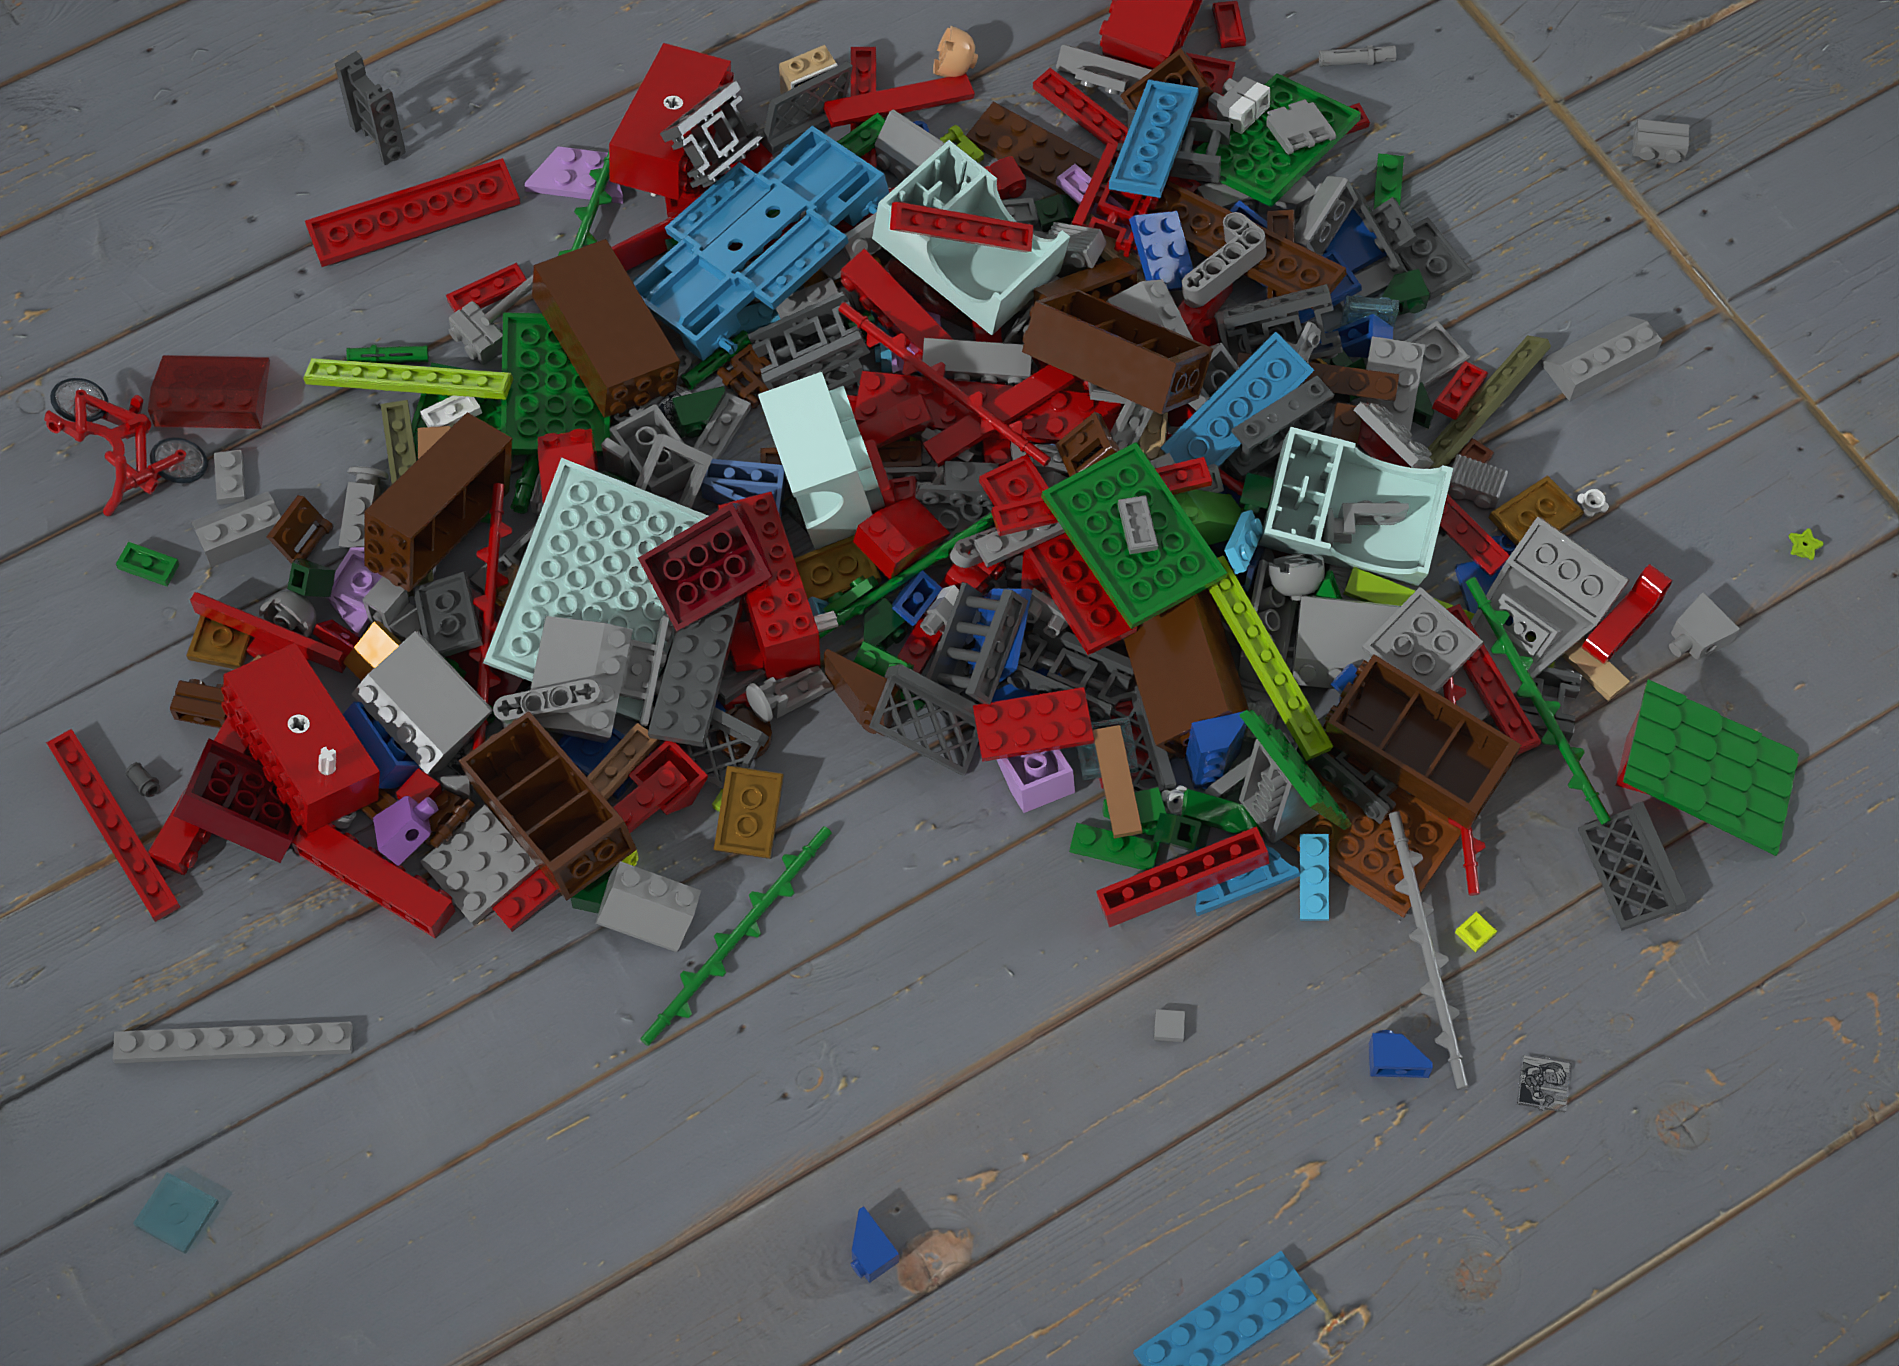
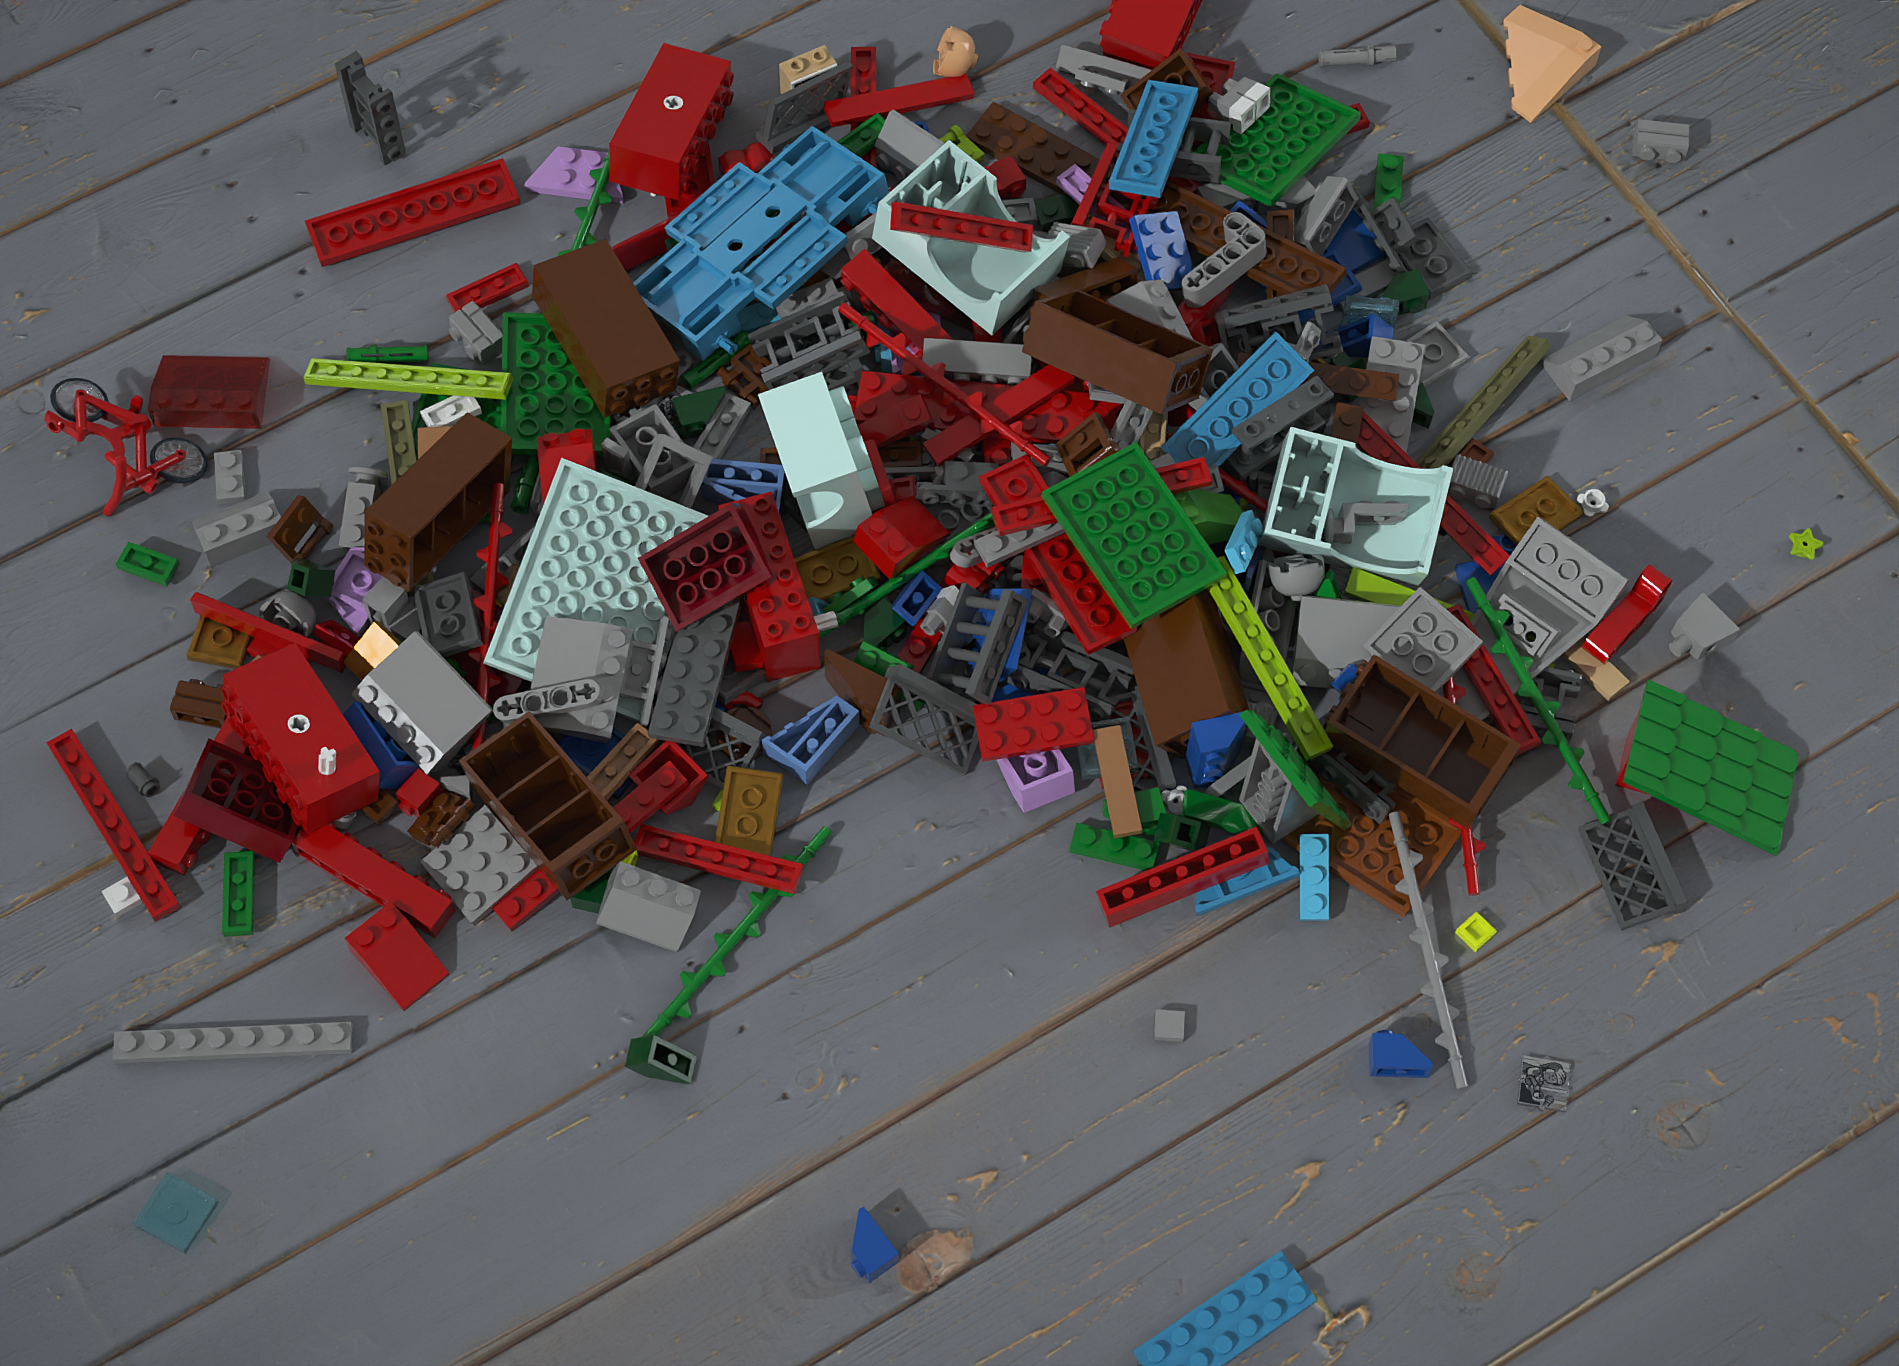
medium lavender torso [373,796,438,866] -> none
light grey bar [481,275,533,326] -> none
dark grey fence [660,80,766,188] -> none
light grey piece [746,666,833,722] -> none
light grey plate [1118,496,1158,554] -> none
red tile [1212,0,1246,48] -> none
dark green slope [1239,473,1274,516] -> none
light grey plate [1267,99,1336,155] -> none
light grey plate [1354,402,1434,469] -> none
red tile [1432,361,1488,420] -> none
none -> white plate [101,877,143,918]
none -> green plate [222,851,255,937]
none -> red slope [345,902,450,1011]
none -> dark green slope [624,1035,697,1084]
none -> red plate [634,824,804,894]
none -> medium blue wedge [762,695,859,786]
none -> light nougat slope [1503,5,1601,123]

